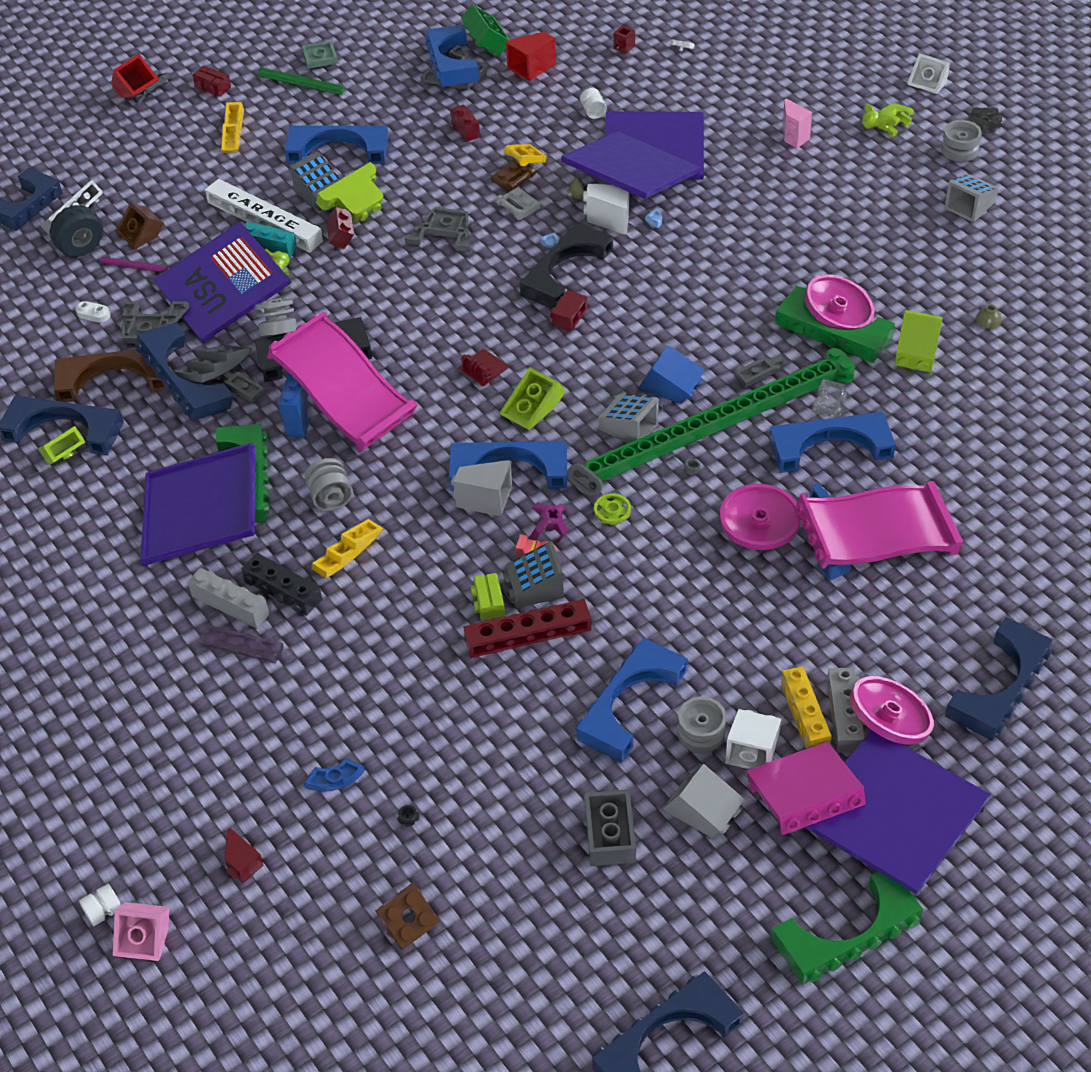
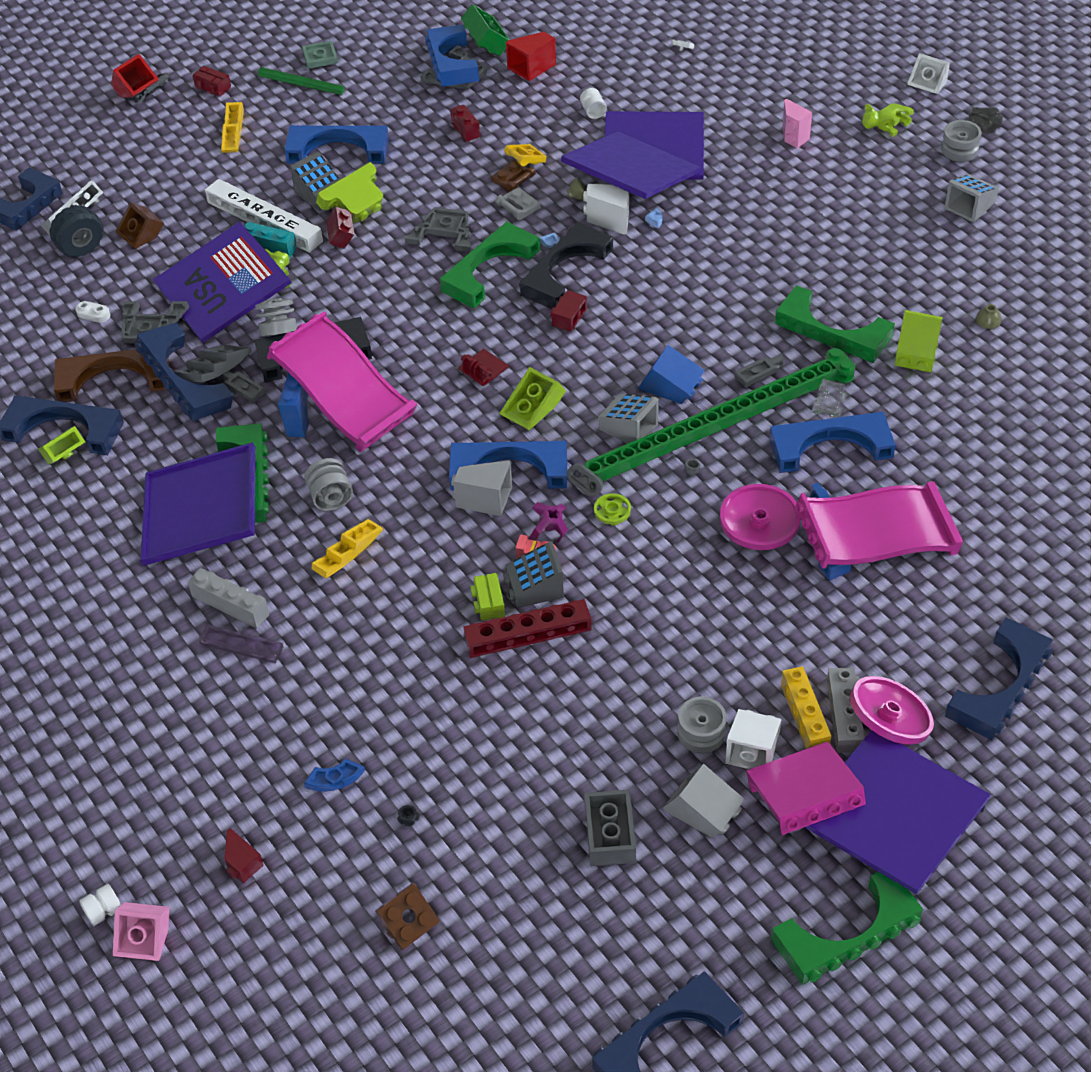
magenta bar [101,257,168,273] -> none
black brick [241,552,322,616] -> none
blue arch [576,638,688,763] -> none
dark red brick [613,25,635,54] -> none
dark pink dish [804,275,875,330] -> none
none -> green arch [440,221,540,309]

